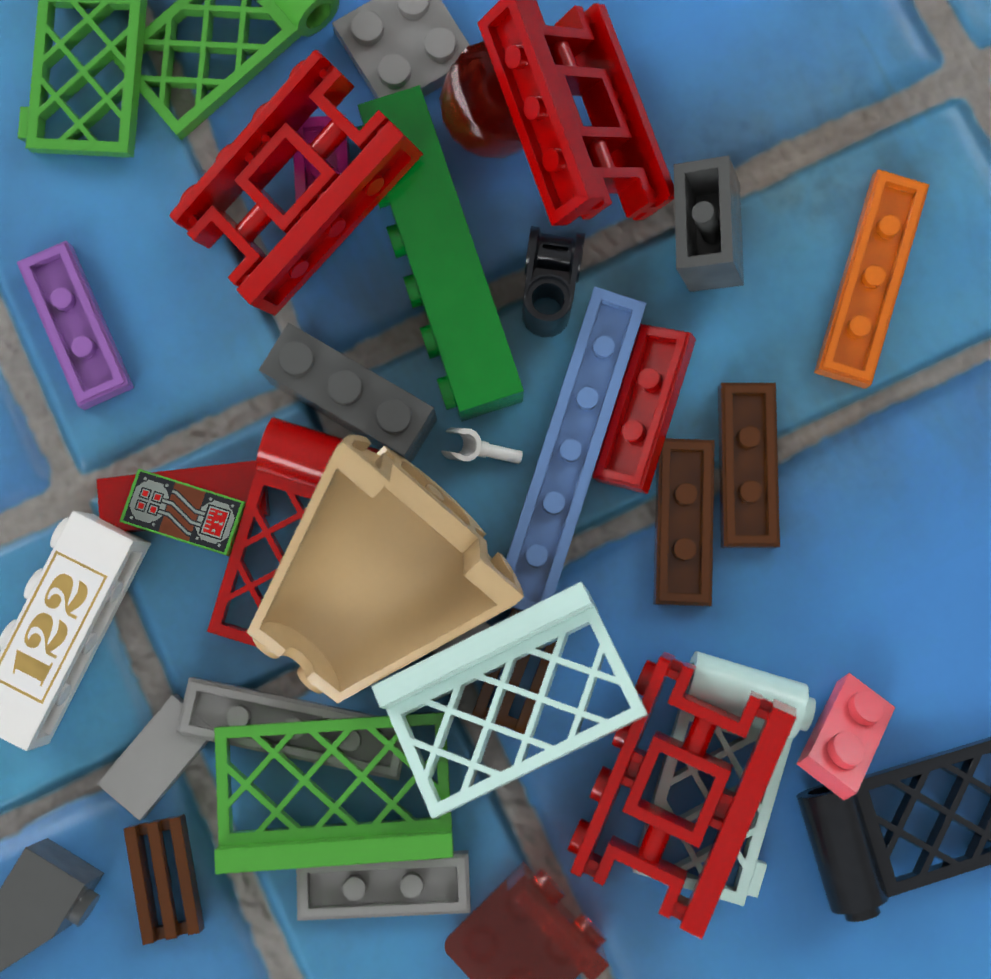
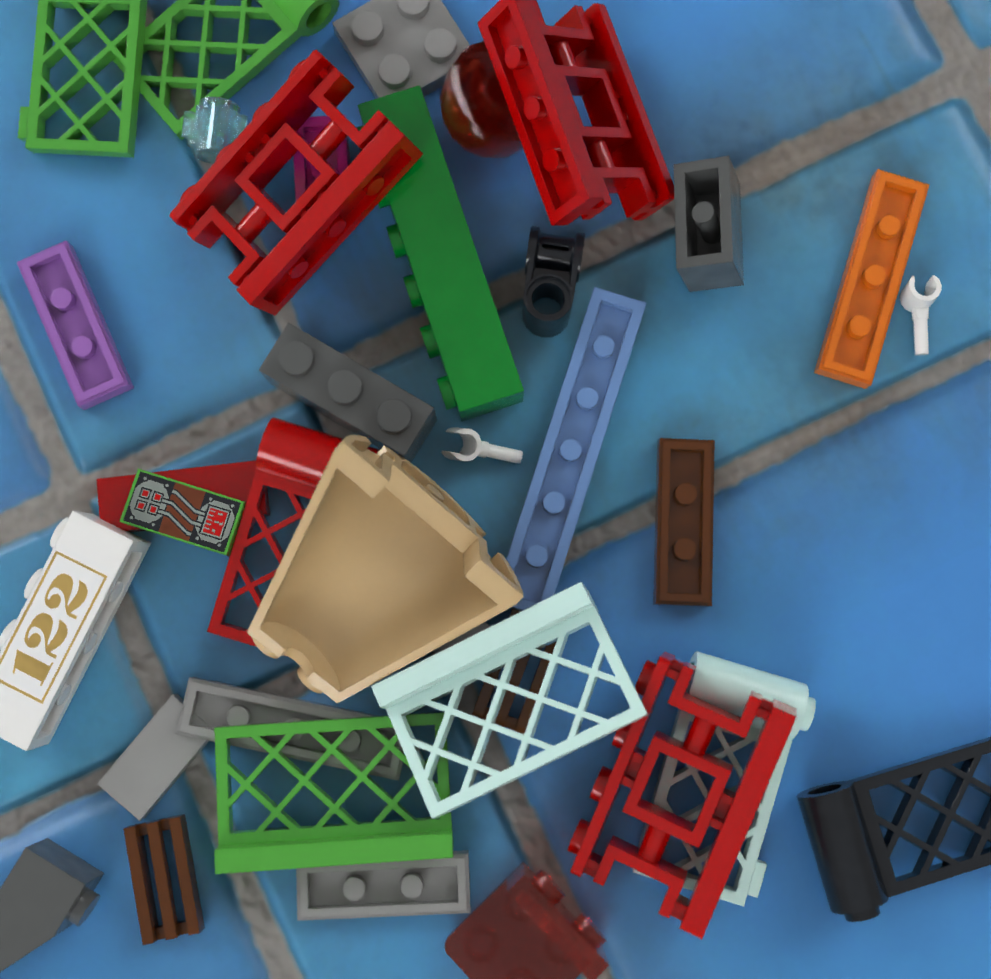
red tile [592,324,696,494] -> none
reddish brown tile [718,383,780,548] -> none
coral plate [796,673,895,800] -> none
none -> clear light blue gear [181,97,248,164]
none -> white hand [900,275,942,355]

